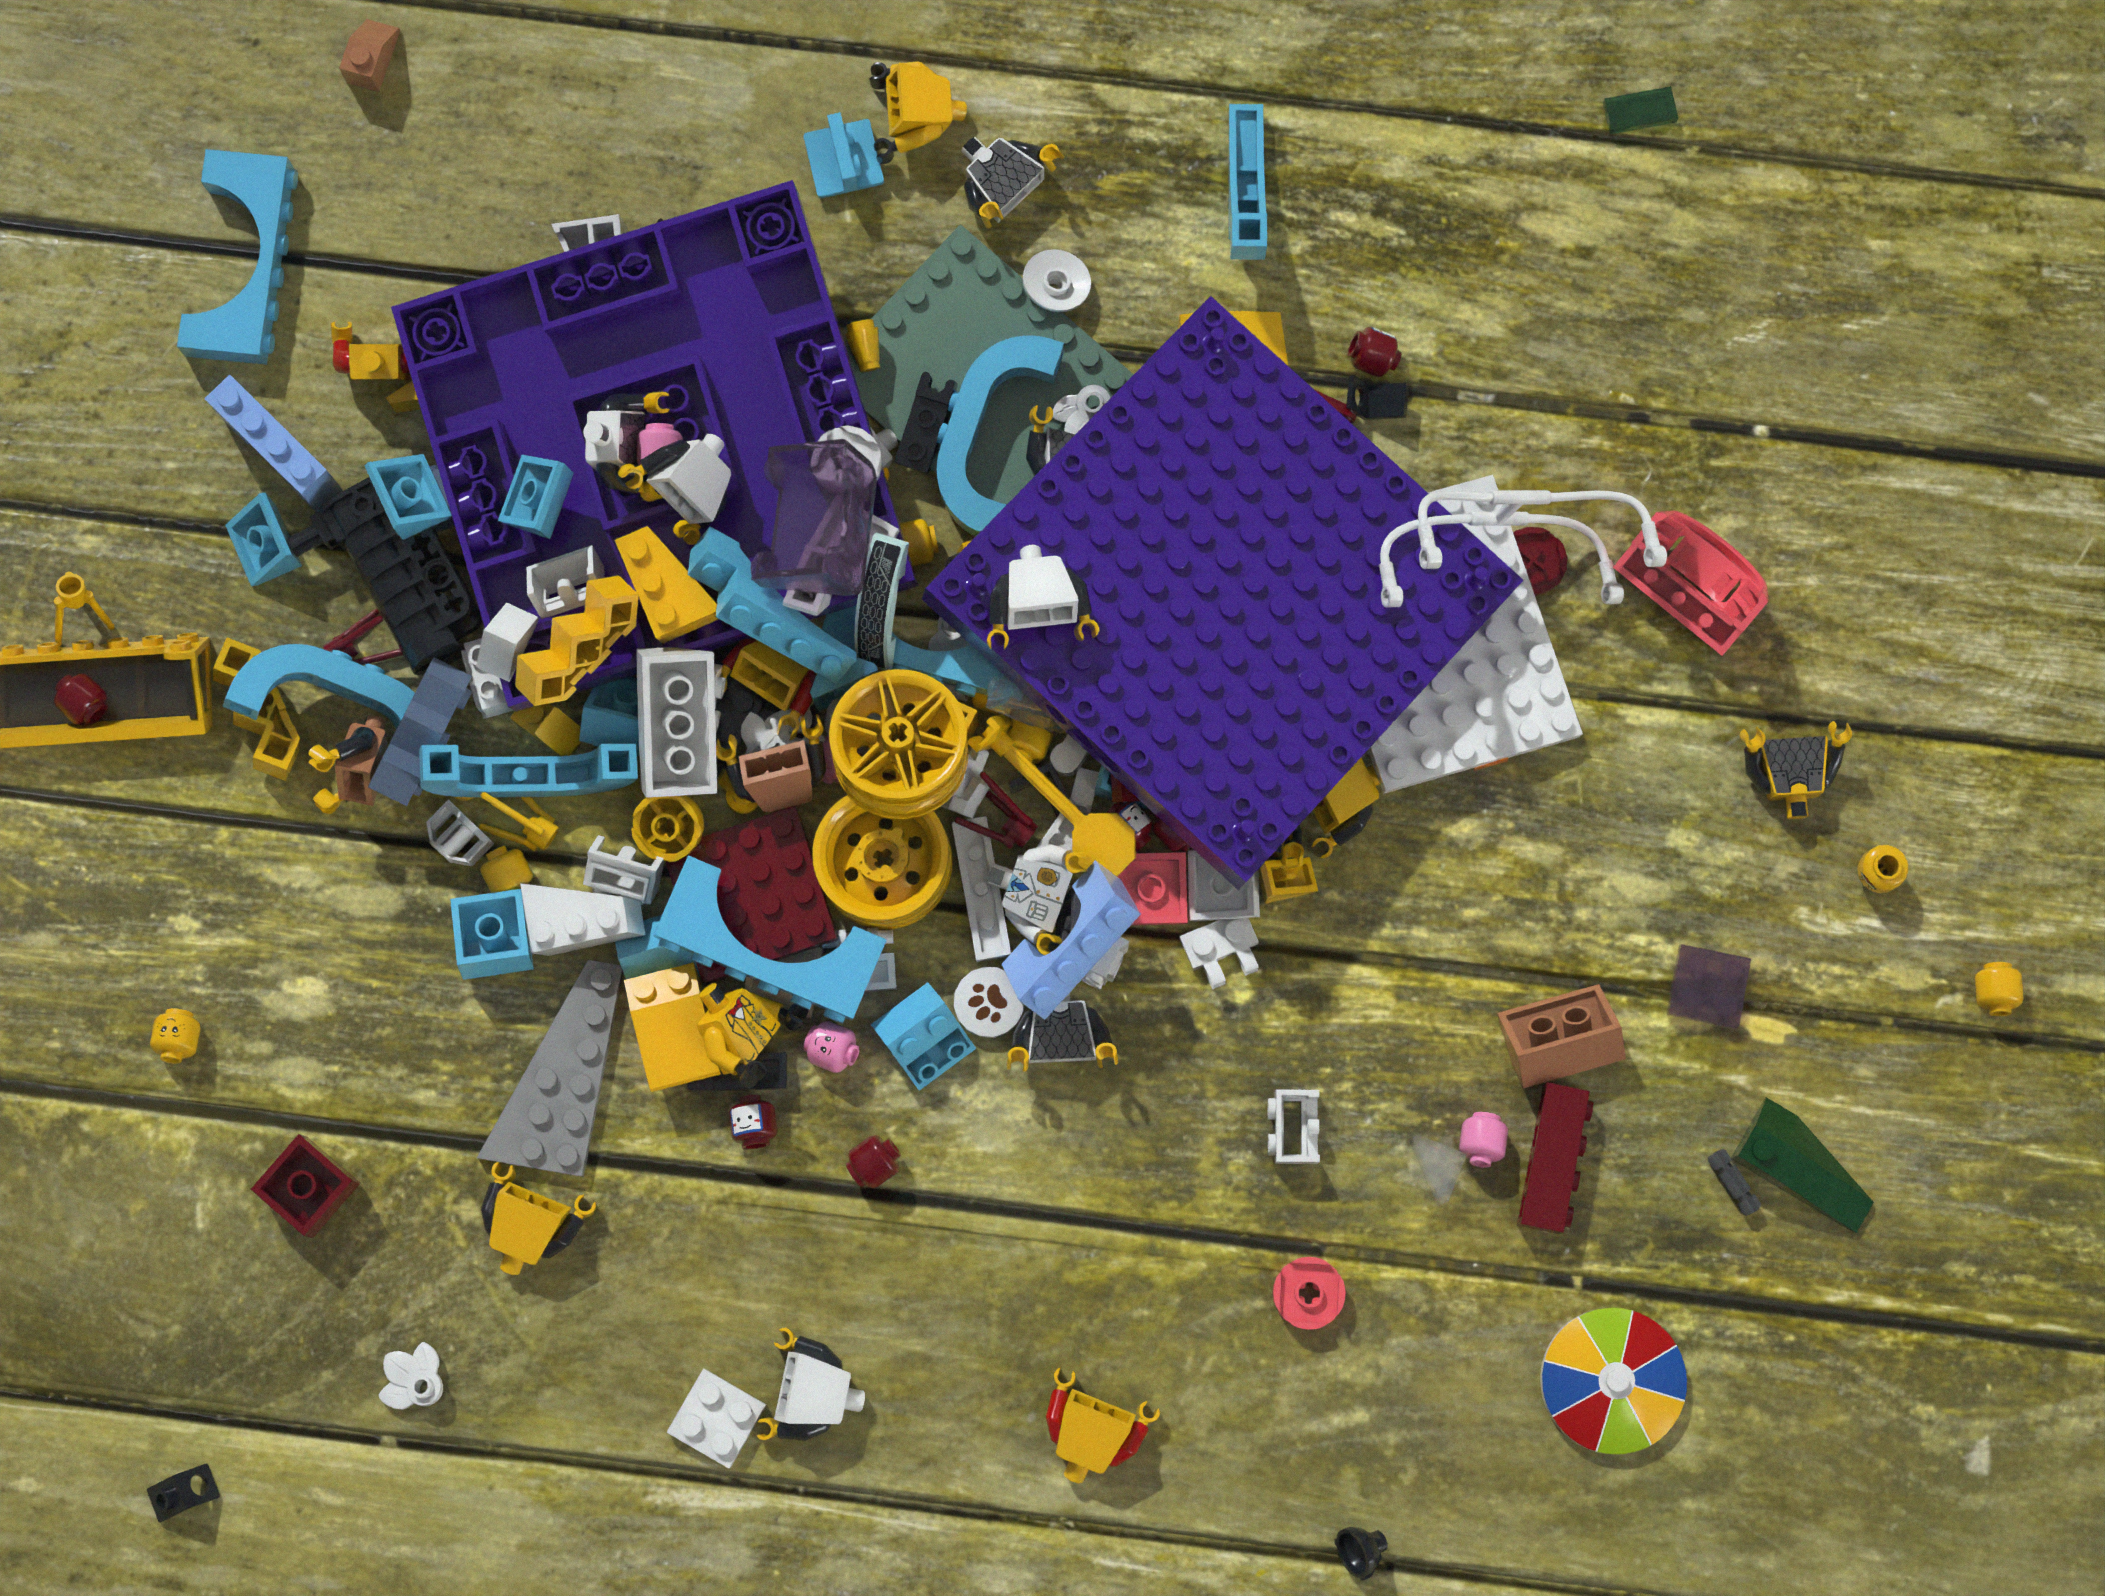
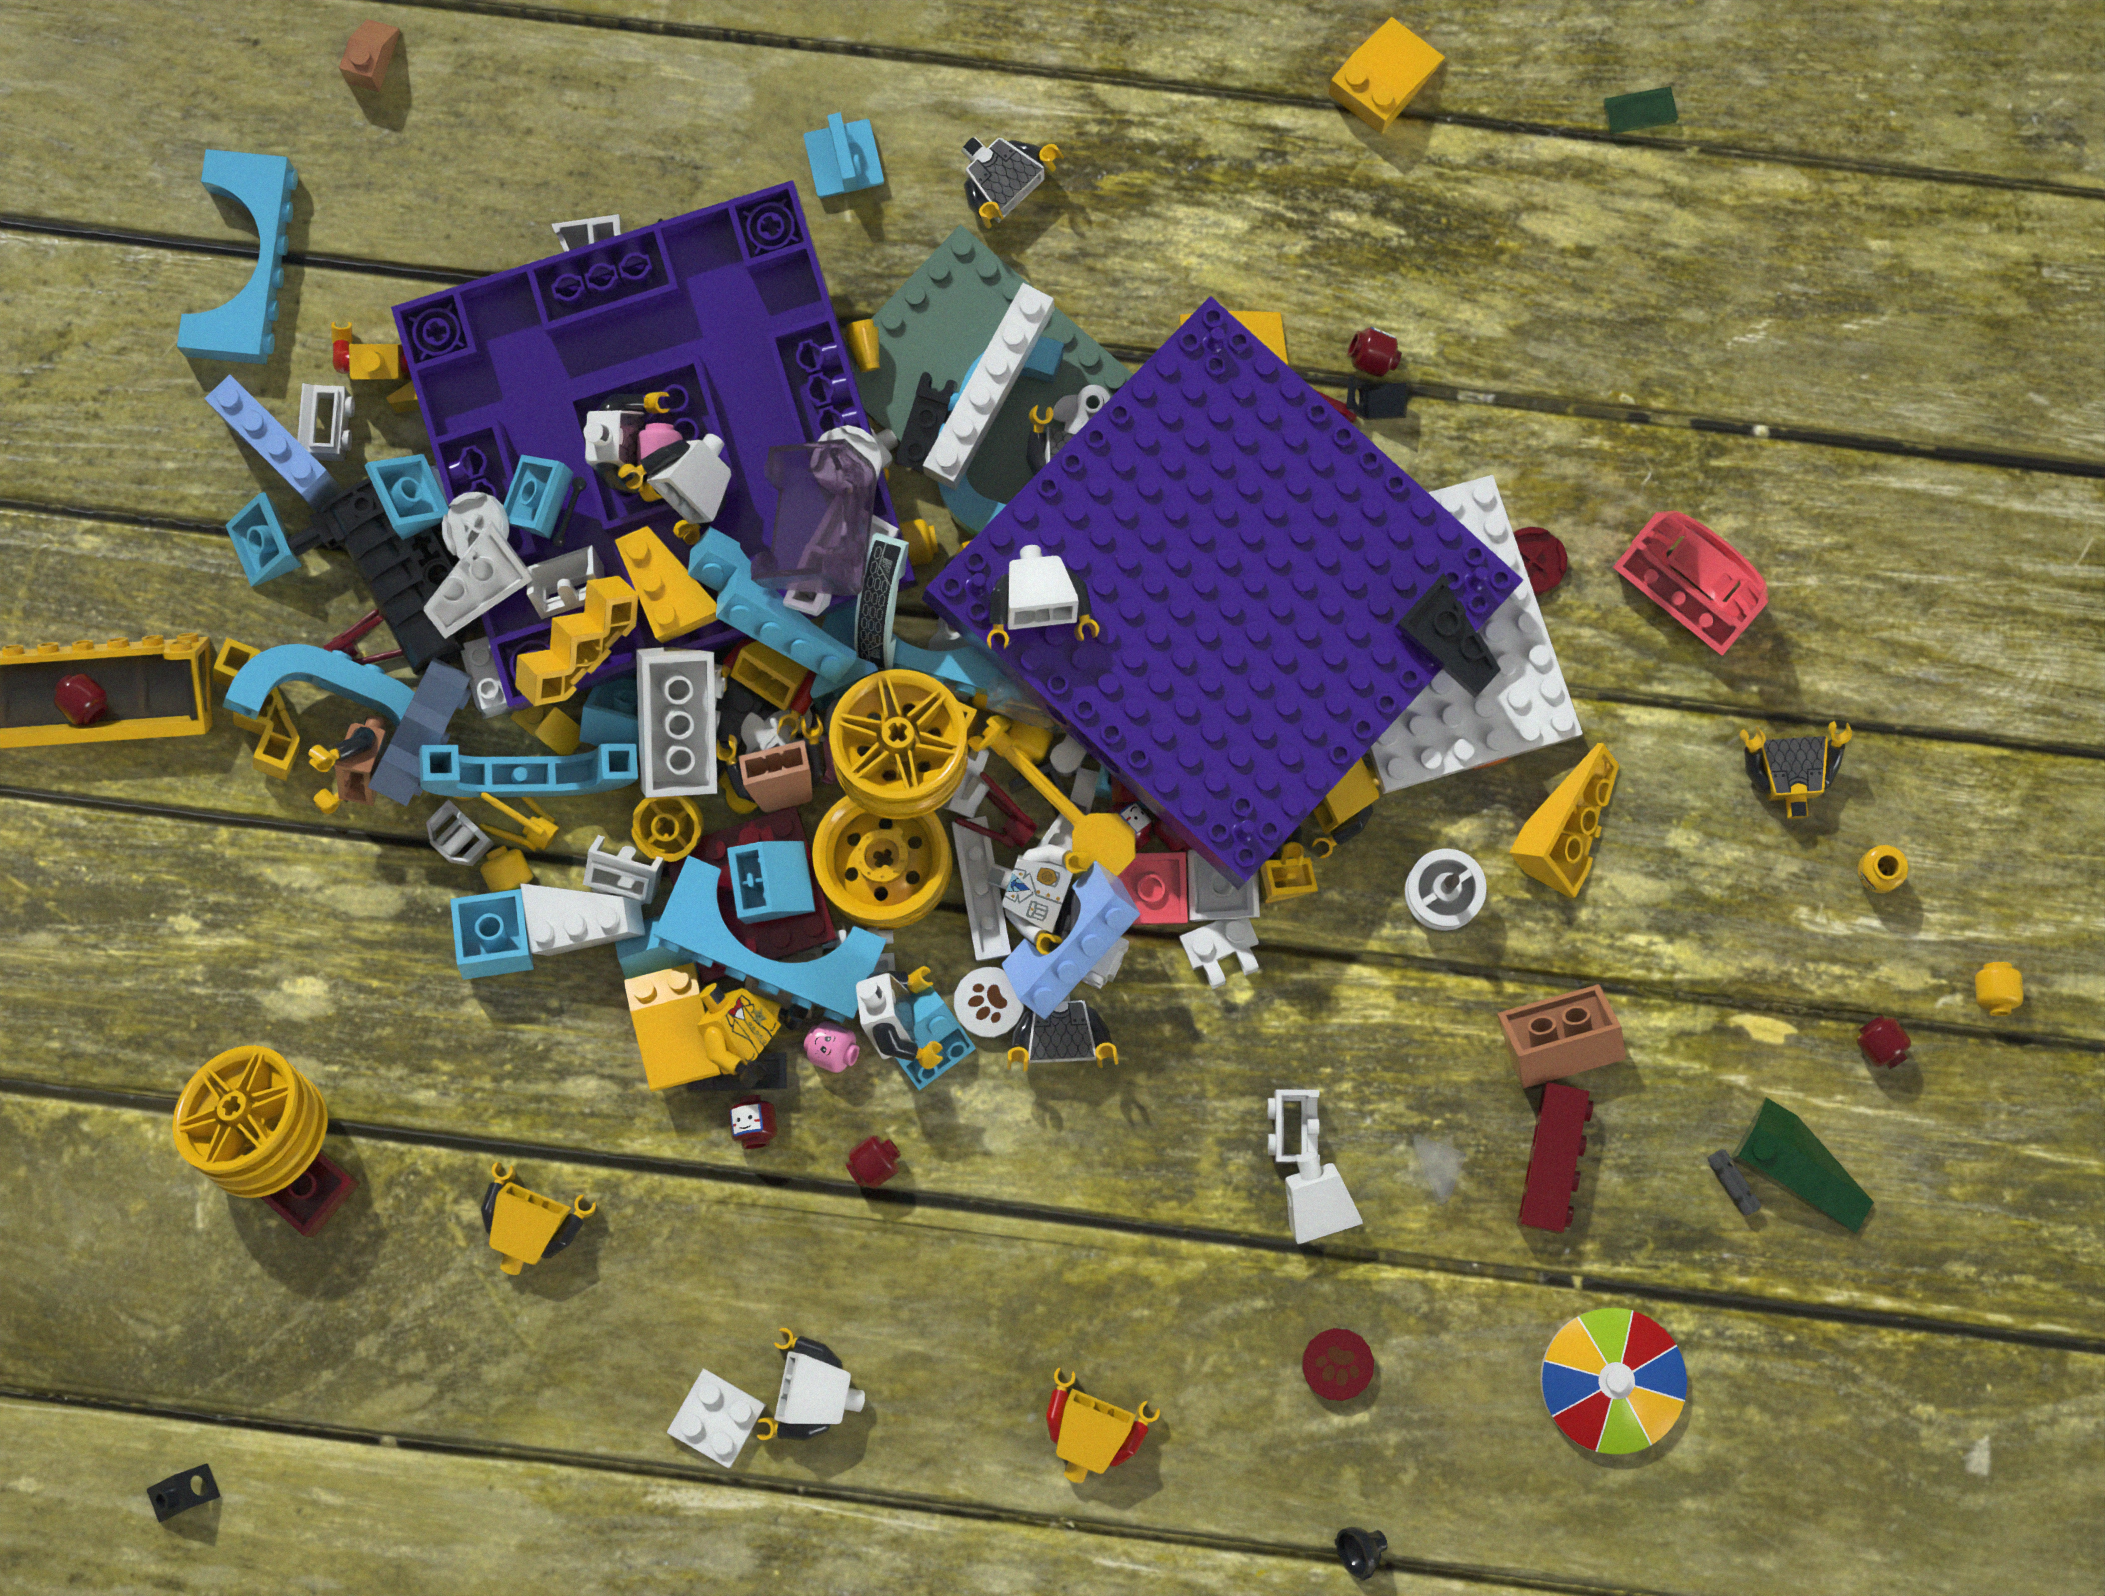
yellow plant [53,572,115,647] -> none
yellow head [150,1008,201,1064] -> none
white plate [379,1342,443,1410] -> none
white slope [476,603,539,682] -> none
light grey wing [477,960,623,1177] -> none
yellow torso [869,61,967,164] -> none
white dish [1023,249,1091,312] -> none
medium azure arch [1228,104,1267,260] -> none
coral plate [1273,1257,1346,1330] -> none
white bar [1379,490,1667,607] -> none
bright pink head [1459,1112,1508,1168] -> none
plate [1667,944,1751,1029] -> none
none -> yellow wheel [172,1045,328,1198]
none -> white window [297,383,355,461]
none -> white wing [424,520,533,639]
none -> white tile [442,492,509,559]
none -> black hinge [552,477,587,547]
none -> medium azure slope [727,841,816,924]
none -> torso [856,966,943,1069]
none -> white brick [923,283,1055,491]
none -> white torso [1285,1152,1363,1244]
none -> dark red tile [1302,1328,1374,1401]
none -> yellow slope [1328,17,1445,135]
none -> black wing [1395,573,1501,698]
none -> white wheel [1405,849,1486,931]
none -> yellow wedge [1509,743,1619,898]
none -> dark red head [1857,1015,1911,1070]

